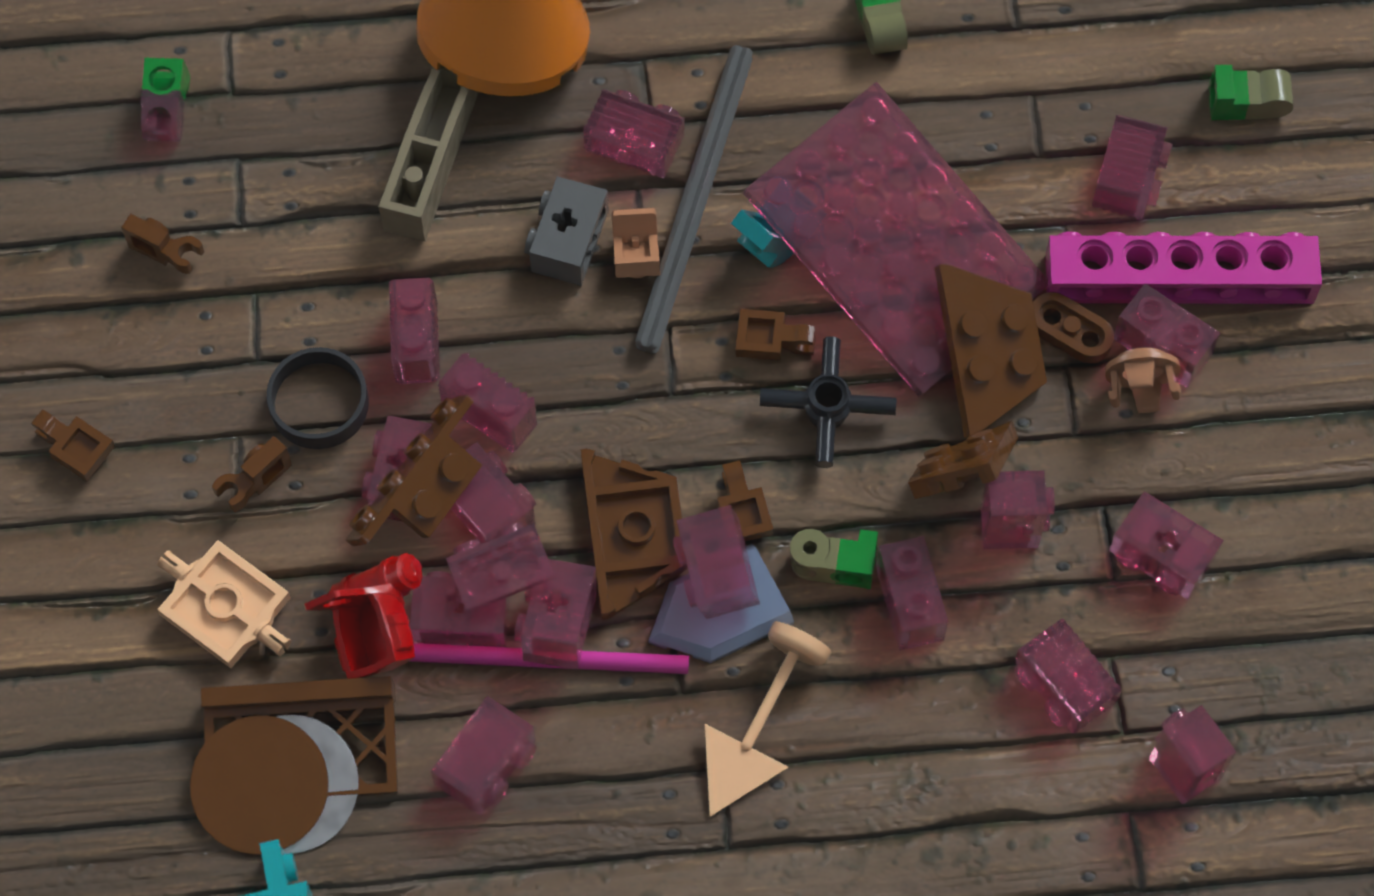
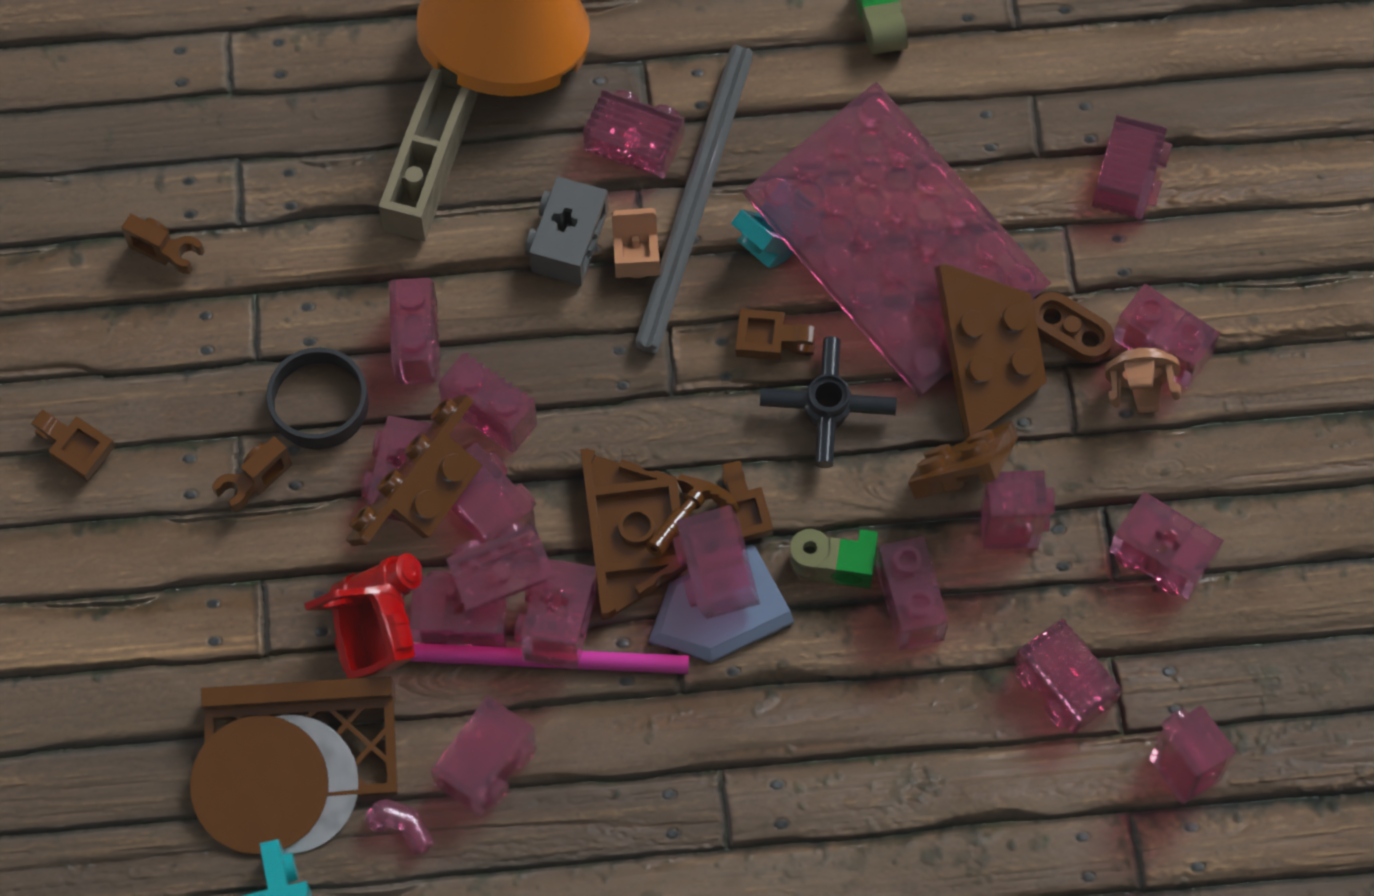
leg [141,58,191,142] -> none
light nougat plate [157,540,291,668] -> none
light nougat piece [705,621,832,817] -> none
dark pink brick [1045,232,1322,304] -> none
leg [1208,65,1294,120] -> none
none -> clear pink arm [366,799,434,855]
none -> reddish brown piece [646,474,740,557]

